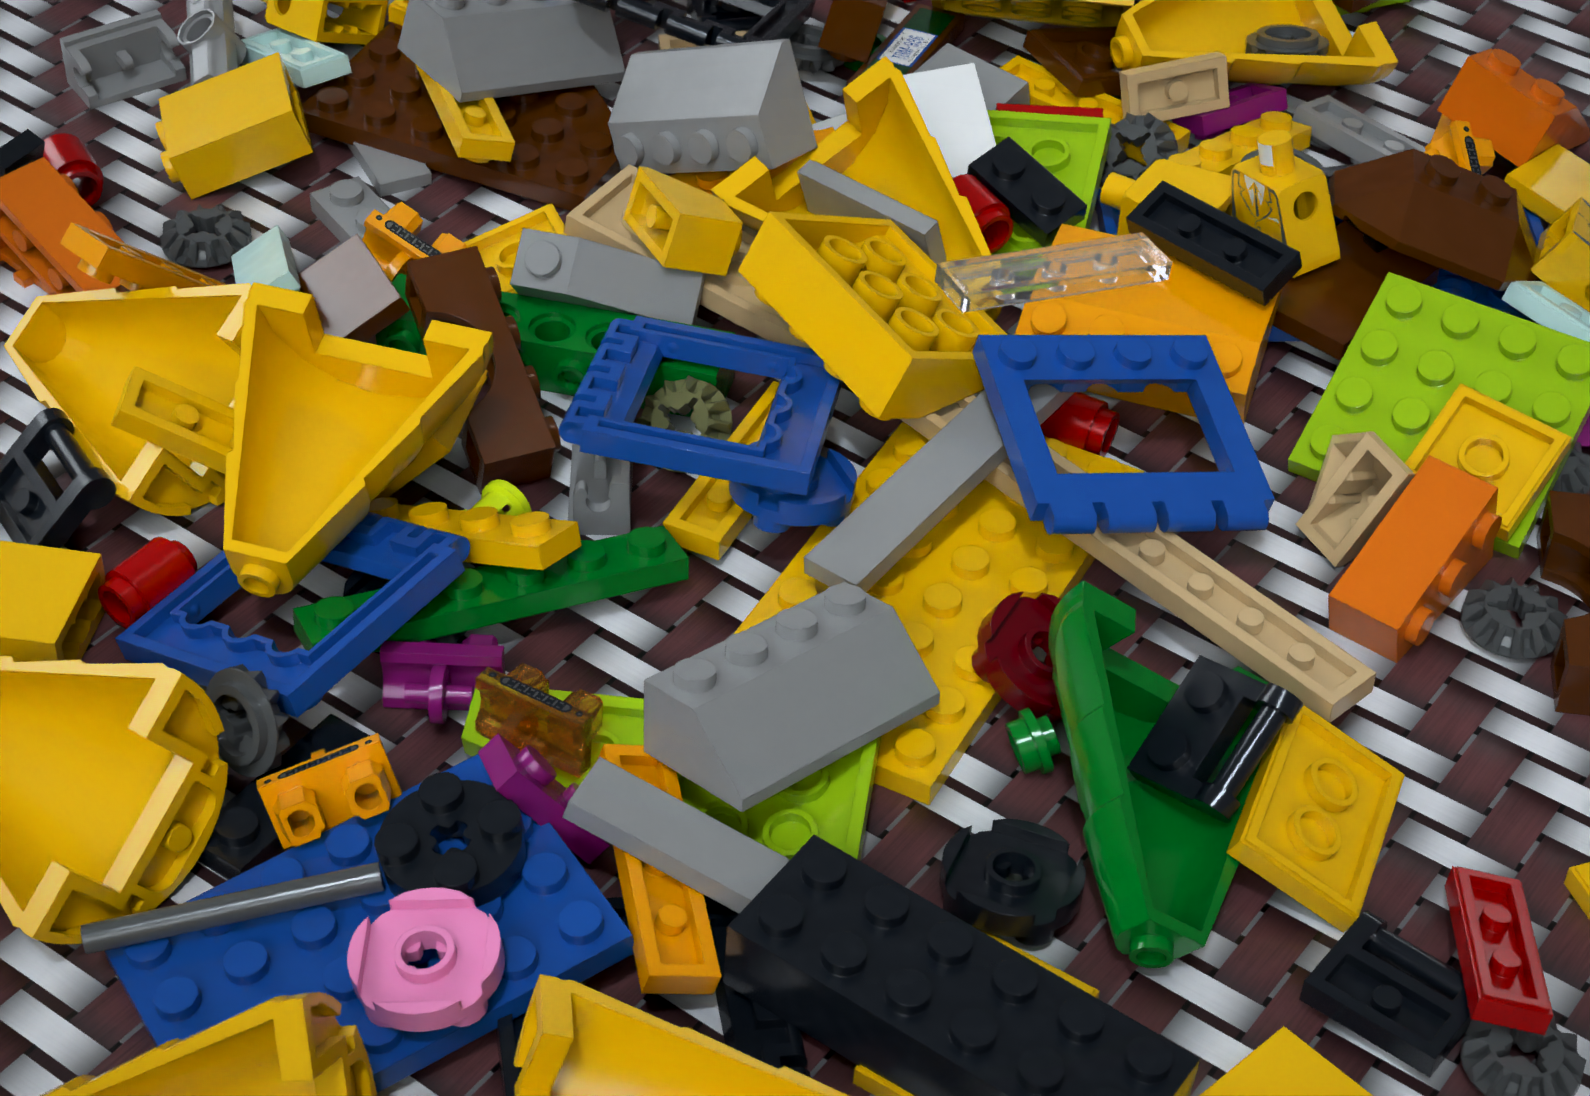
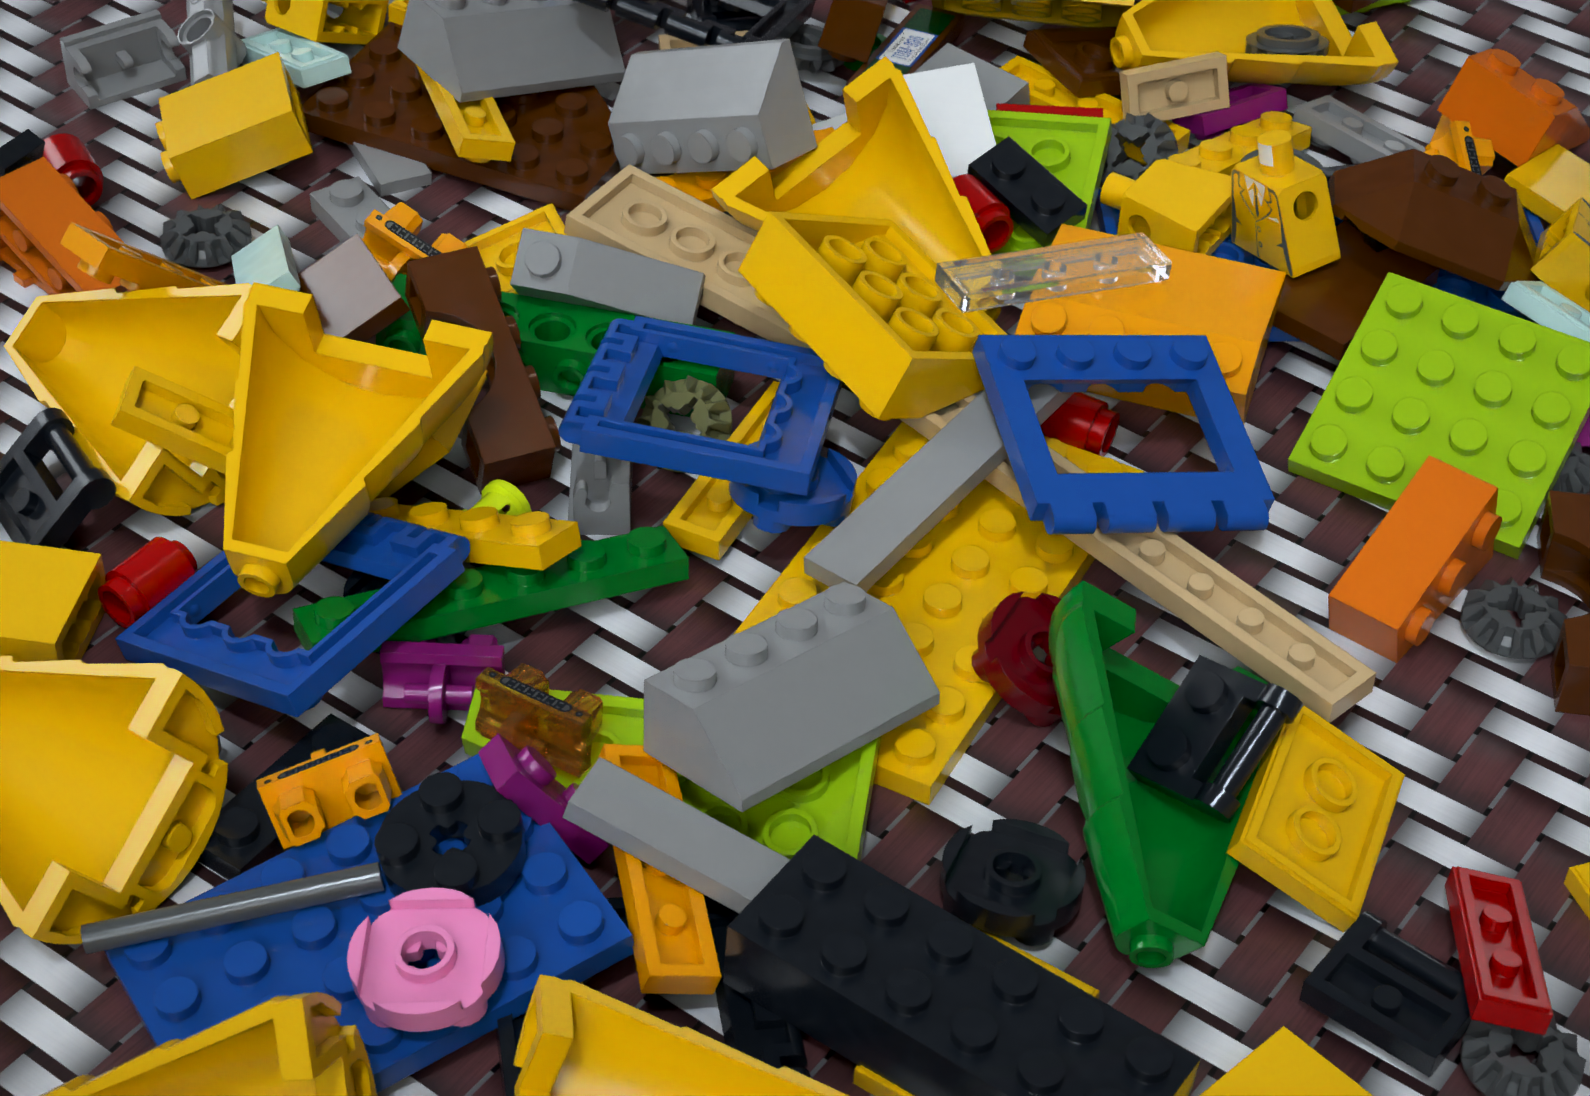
dark grey gear [206,664,290,777] -> none
yellow slope [623,166,743,276] -> none
light grey tile [797,160,947,268] -> none
green plate [1005,707,1061,775] -> none
black plate [1126,180,1302,306] -> none
tan slope [1296,431,1415,567] -> none
yellow tile [1405,383,1572,542] -> none

